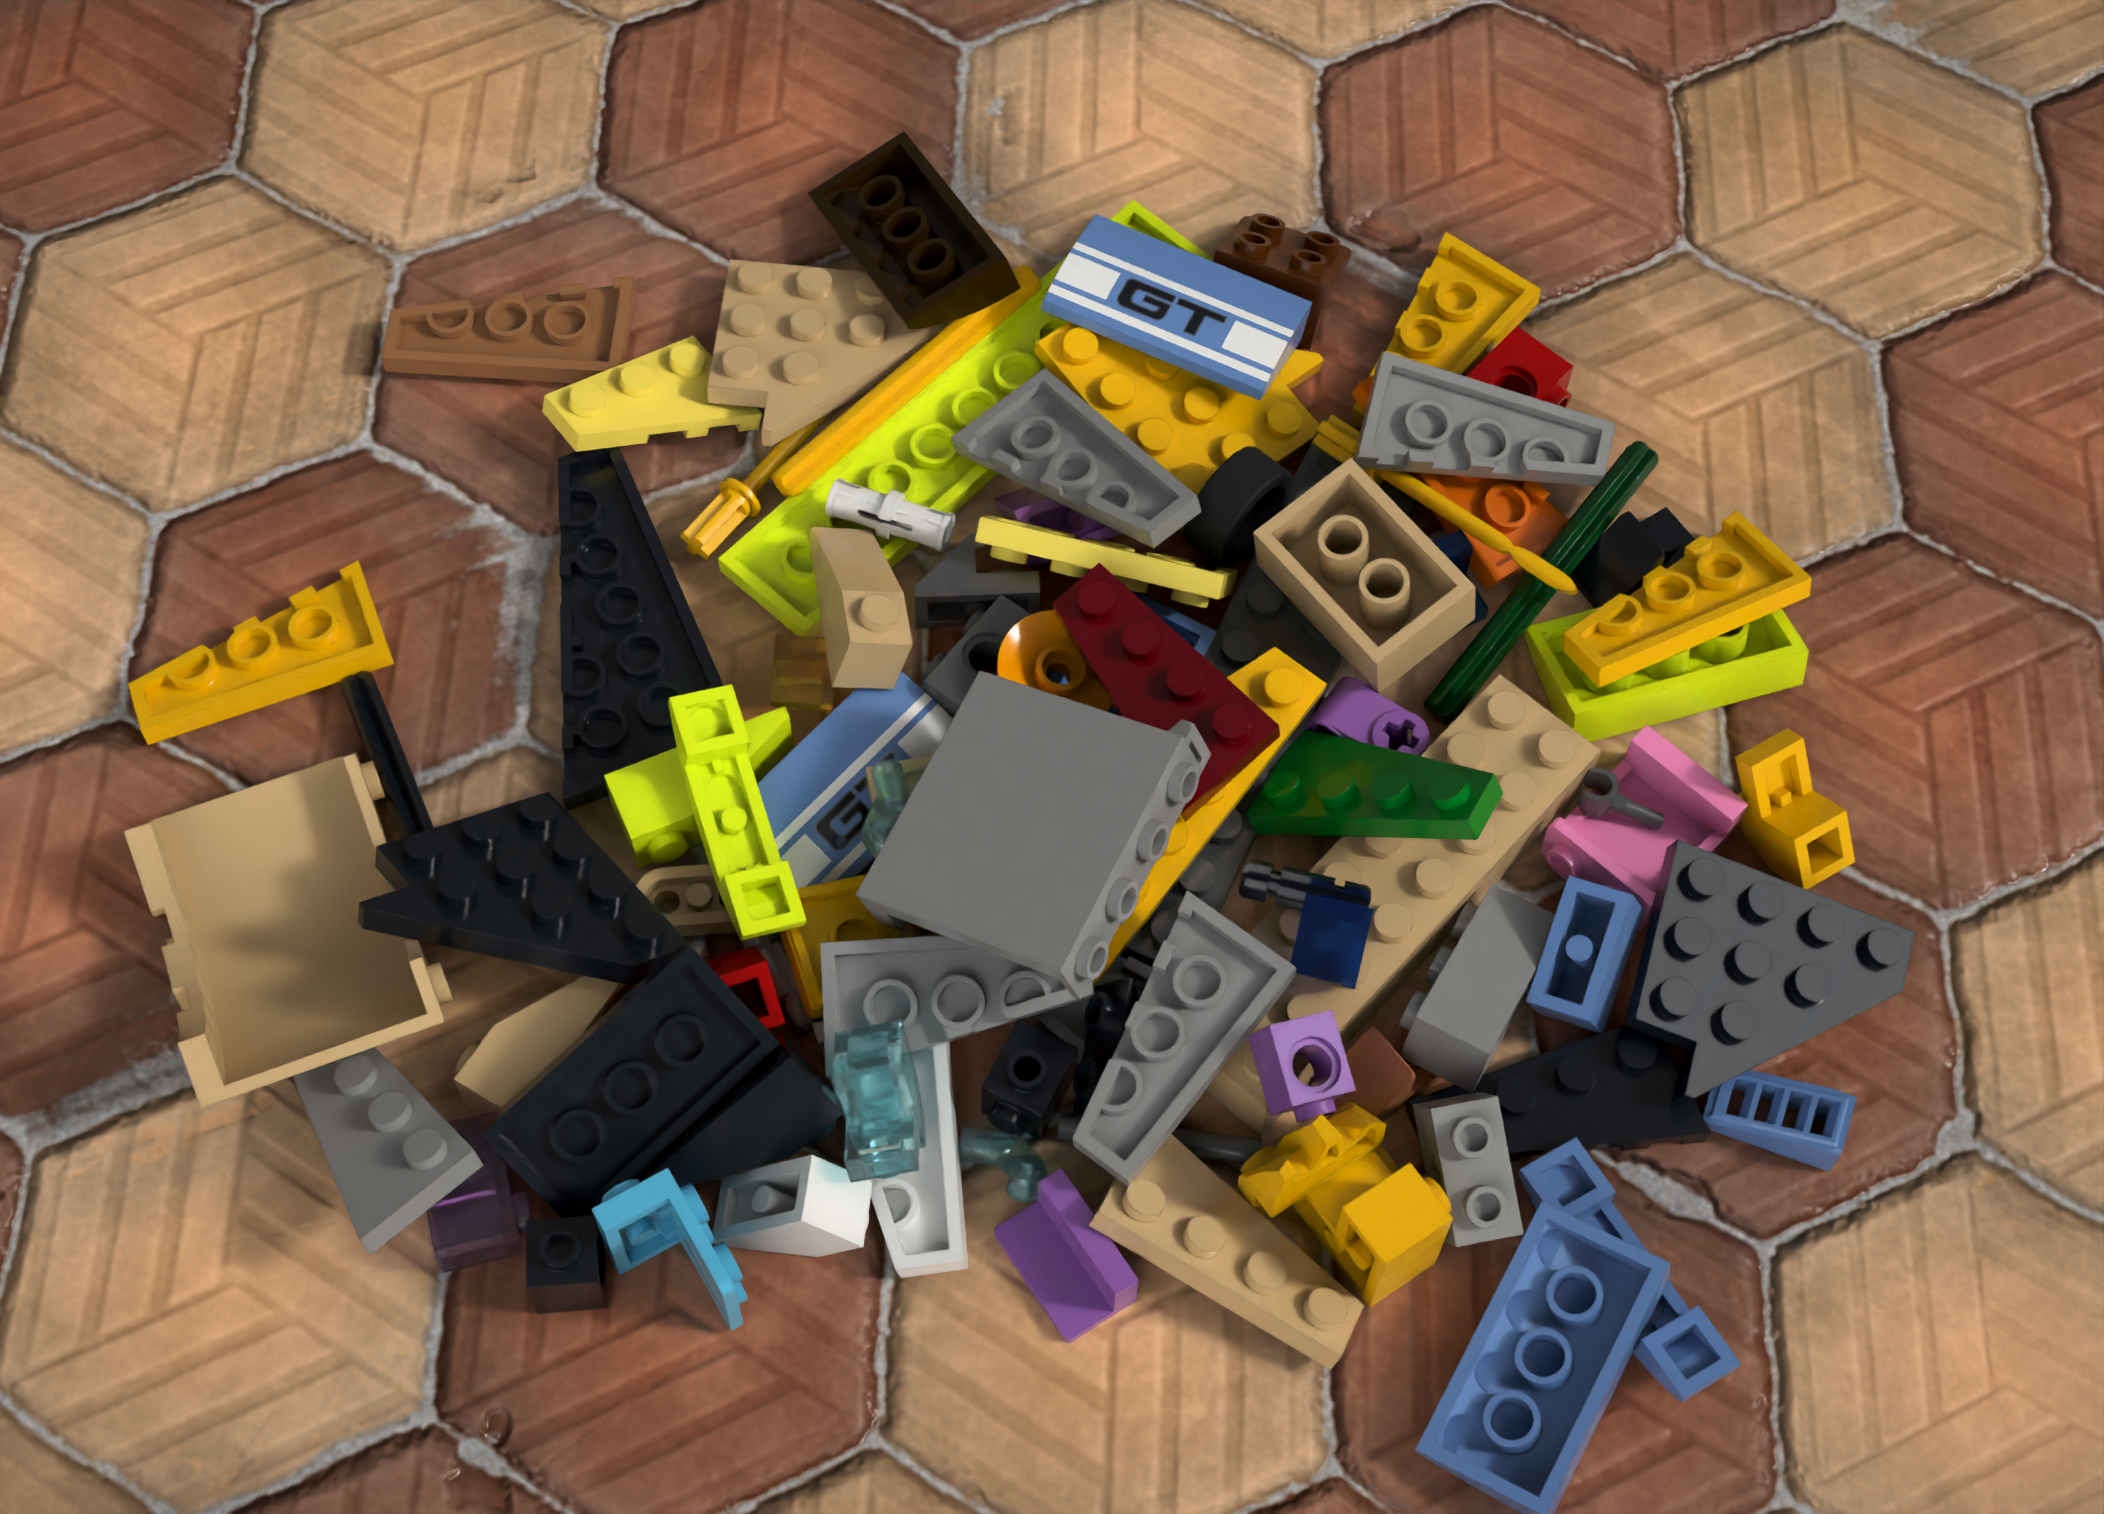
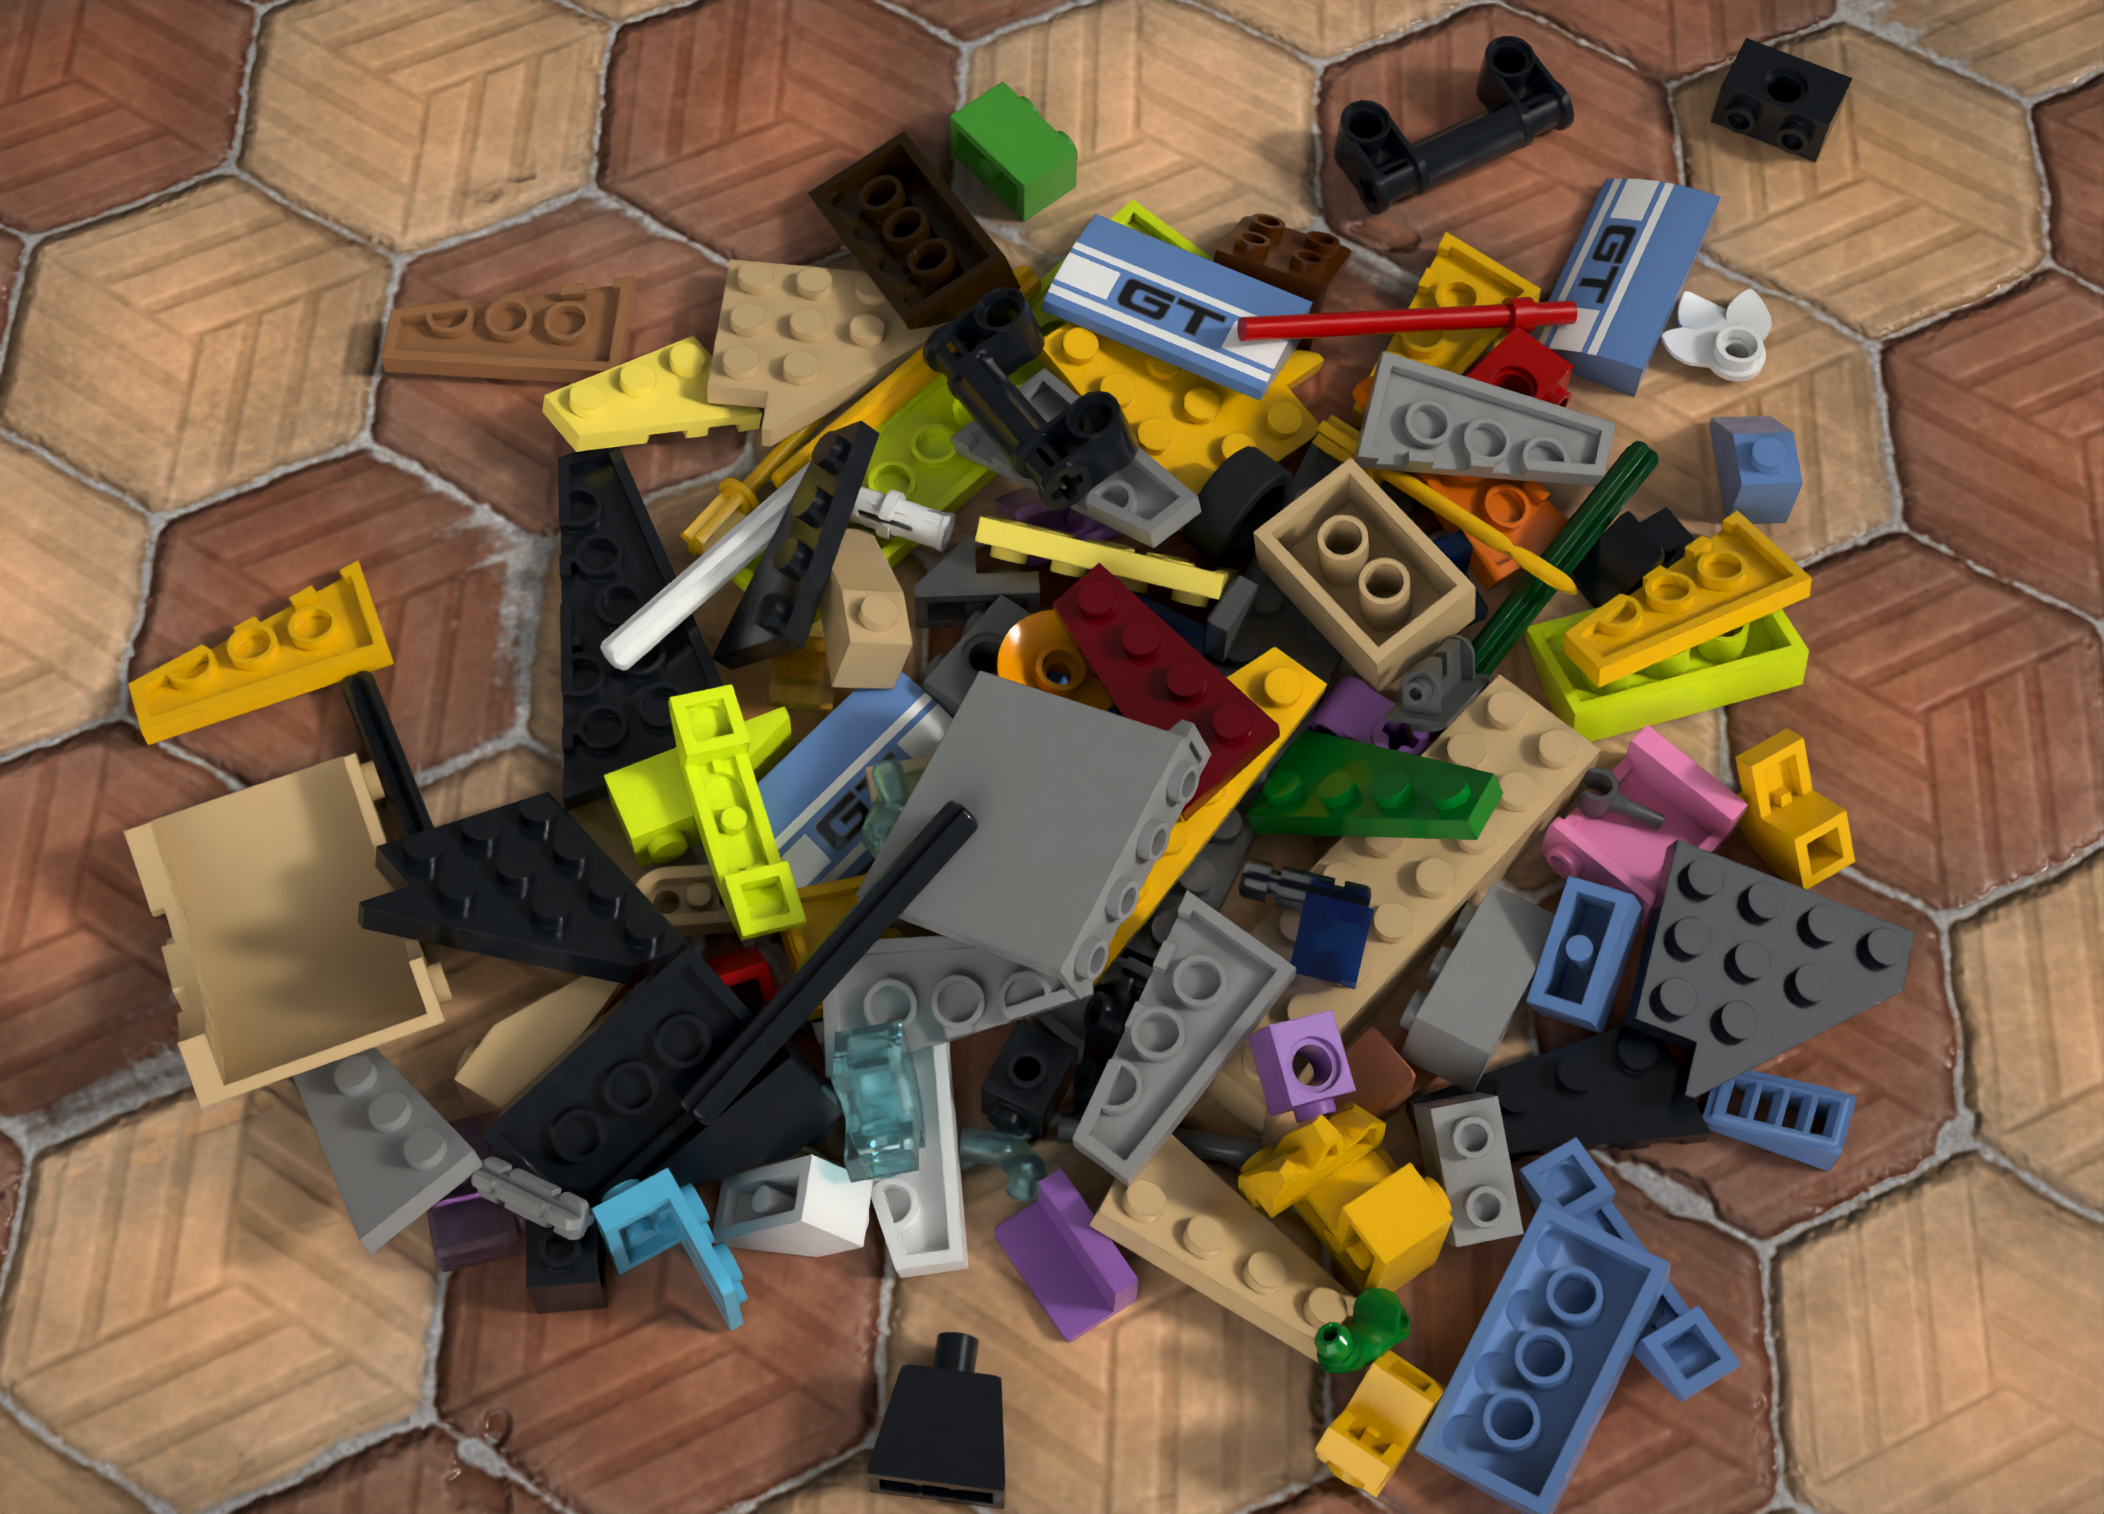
none -> light grey axle [471,1157,595,1240]
none -> white axle [600,461,811,671]
none -> black axle [680,800,979,1126]
none -> black wing [712,421,880,670]
none -> black torso [867,1332,1006,1509]
none -> black piece [922,287,1138,511]
none -> bright green brick [950,81,1078,222]
none -> dark grey tile [1203,575,1259,663]
none -> red bar [1237,297,1578,342]
none -> green piece [1314,1288,1411,1374]
none -> yellow brick [1314,1350,1446,1498]
none -> black piece [1334,36,1574,215]
none -> dark grey hinge [1386,635,1492,732]
none -> medium blue slope [1532,178,1720,397]
none -> white plate [1661,289,1772,382]
none -> medium blue slope [1709,416,1803,524]
none -> black brick [1710,38,1853,162]

